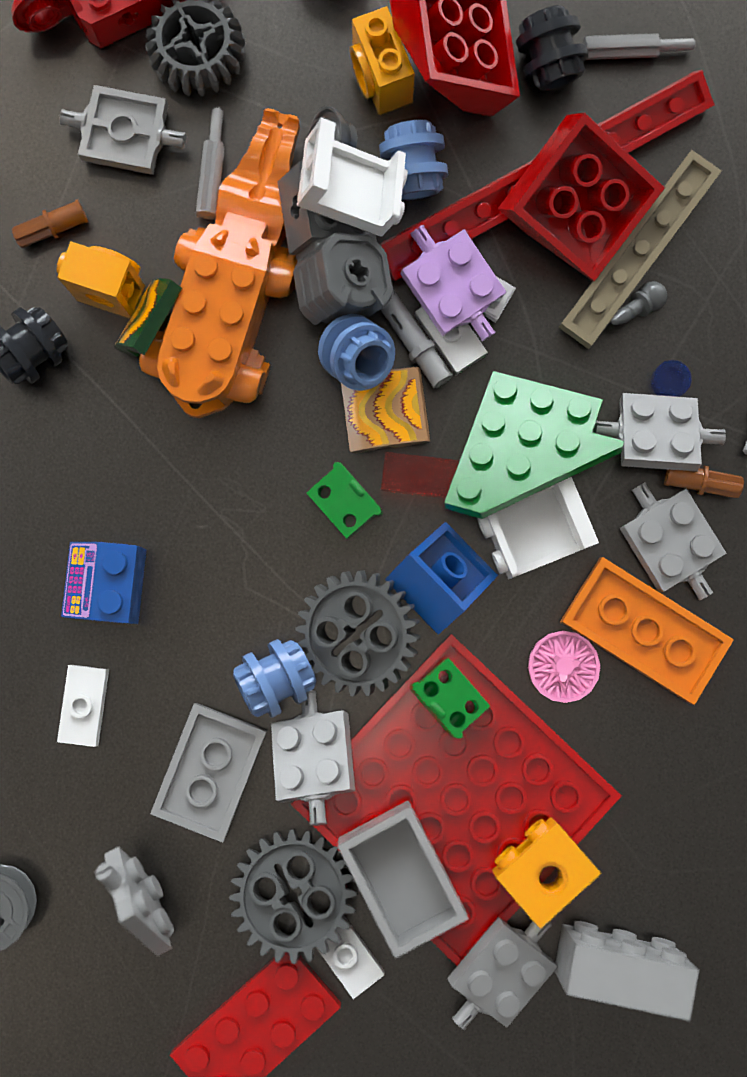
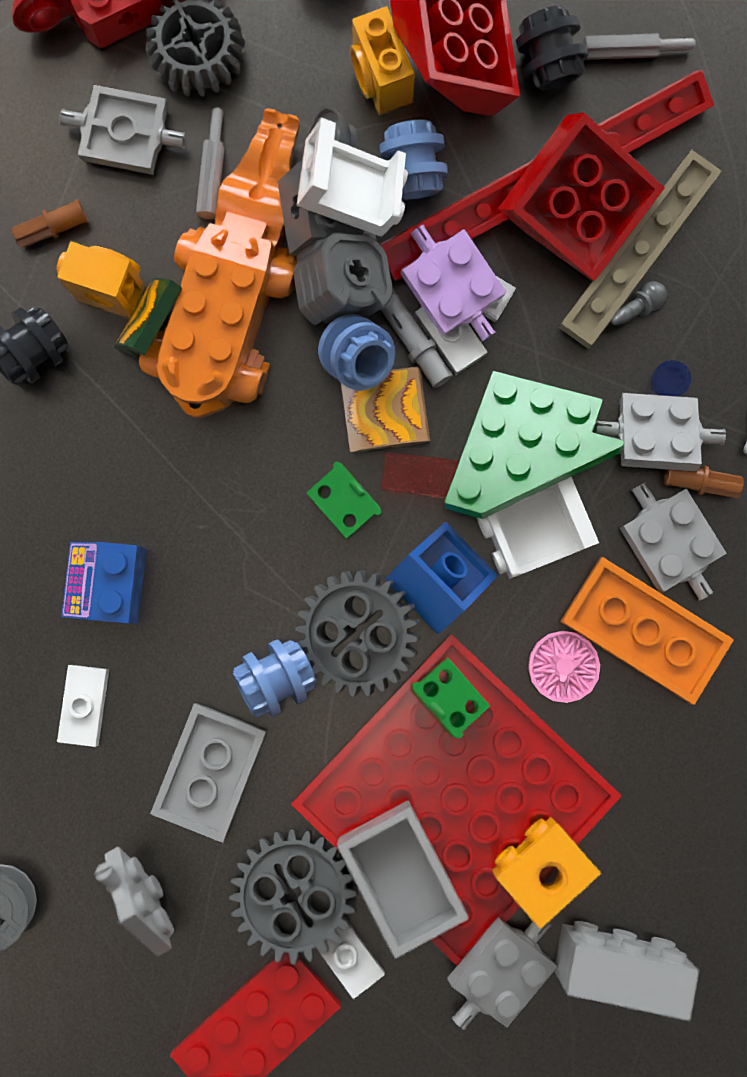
plate [271,690,355,826] -> none

